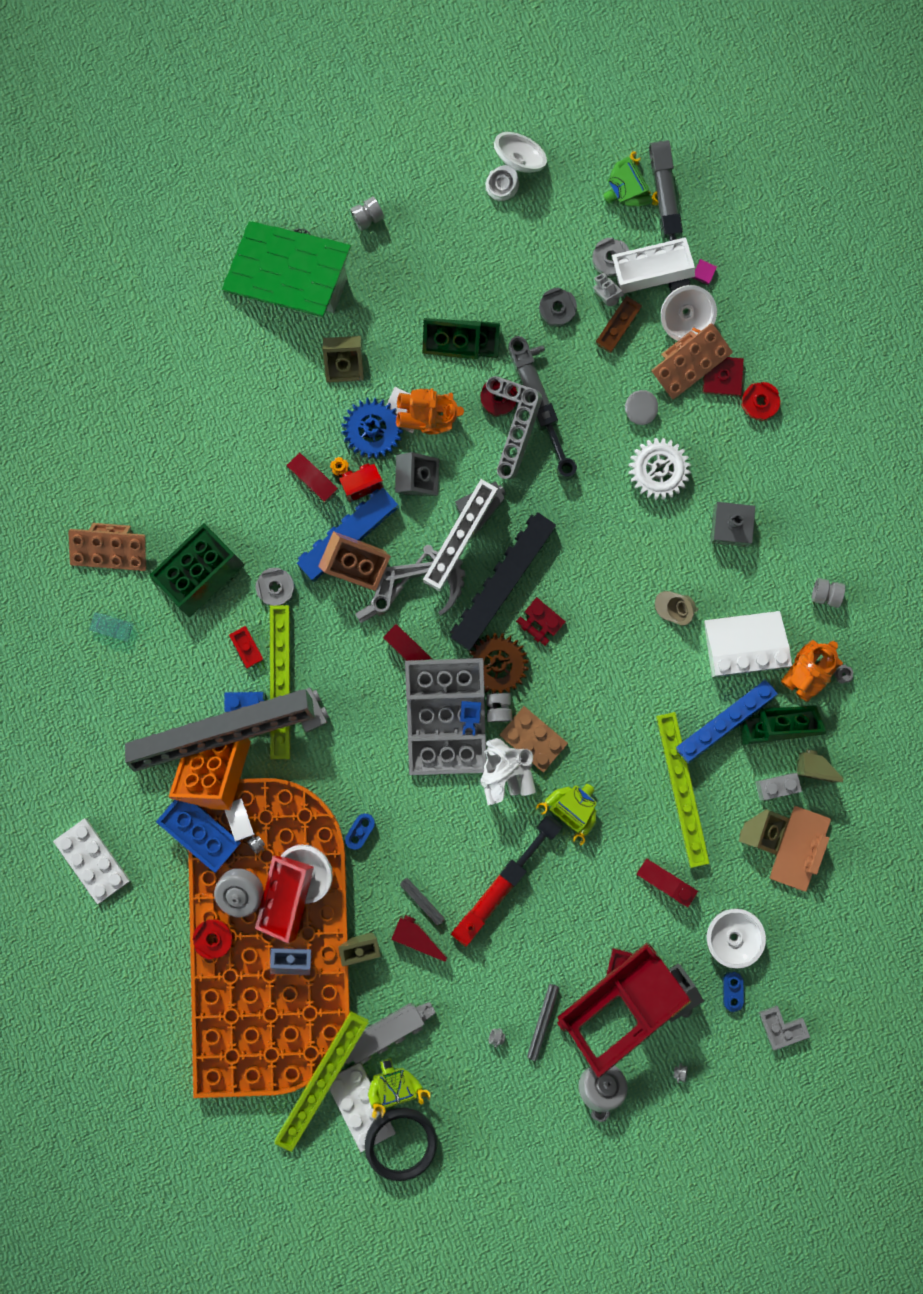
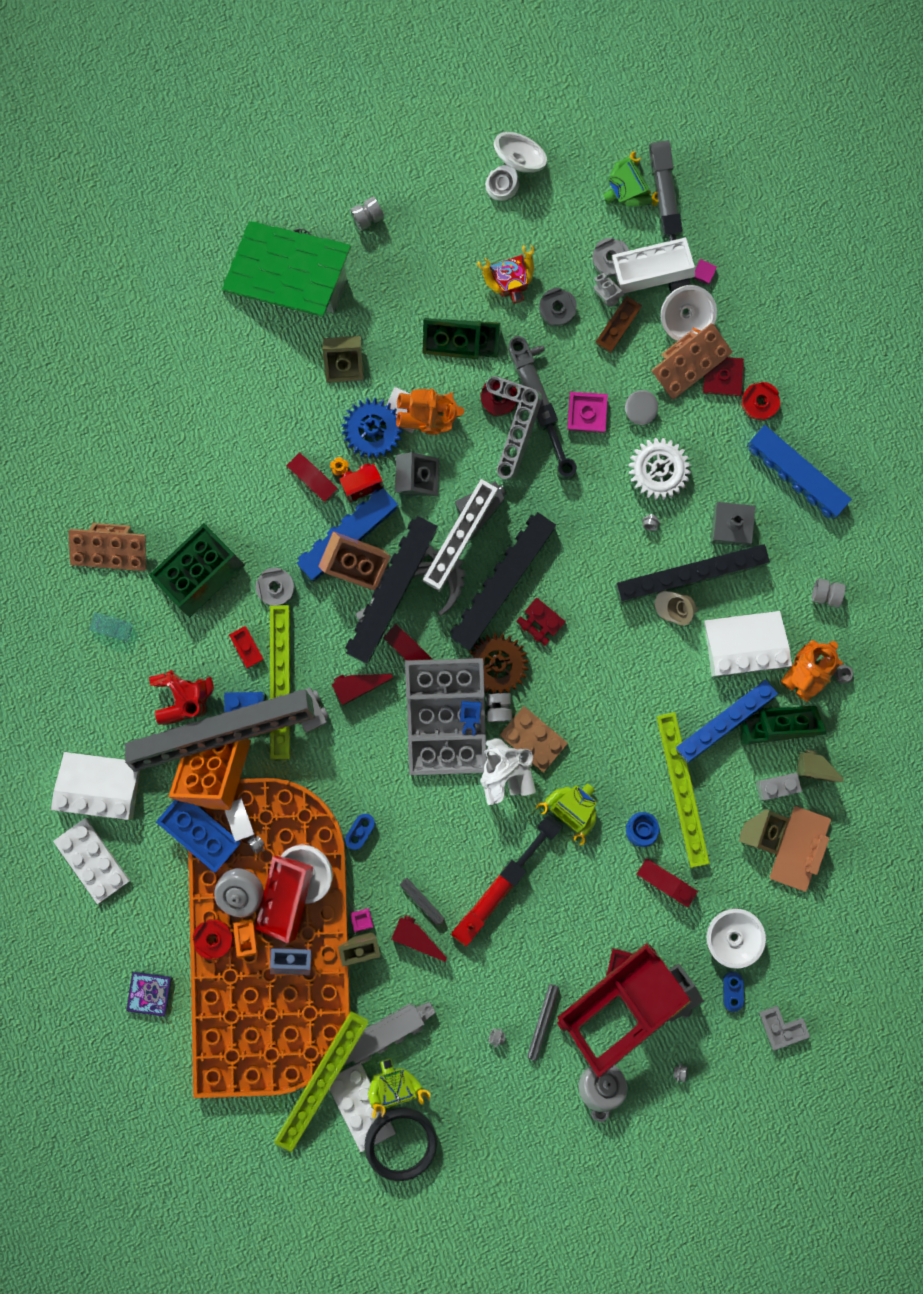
none -> white slope [51,752,140,820]
none -> tile [126,971,172,1017]
none -> red helmet [149,670,214,725]
none -> orange slope [233,919,260,959]
none -> dark red slope [331,674,394,706]
none -> black brick [345,516,438,665]
none -> dark pink tile [350,908,374,932]
none -> torso [477,244,534,304]
none -> dark pink plate [567,392,608,433]
none -> black brick [614,544,770,604]
none -> blue piece [626,812,660,847]
none -> light grey plate [642,514,661,531]
none -> blue brick [746,425,852,519]

